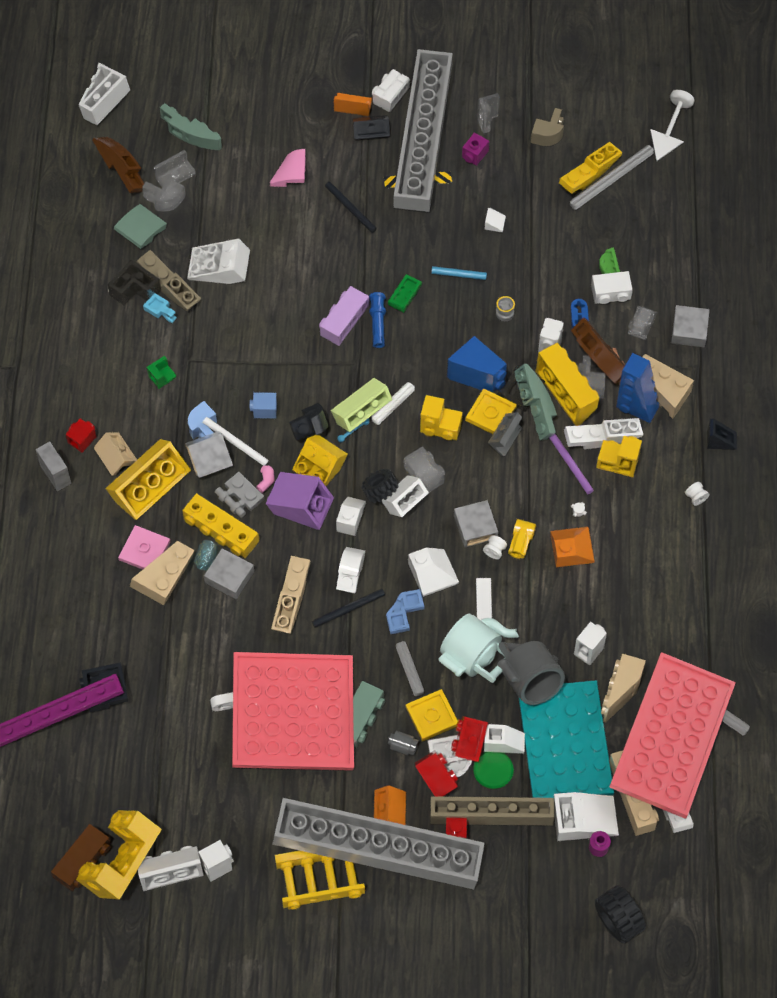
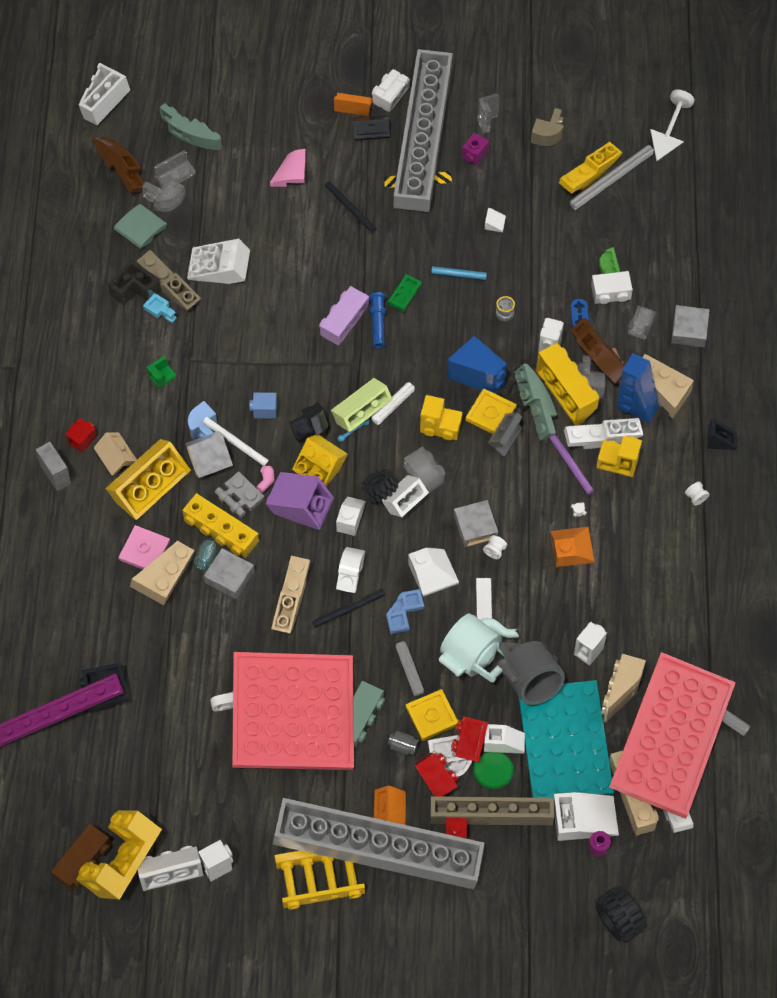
yellow piece [508,519,536,559] -> none

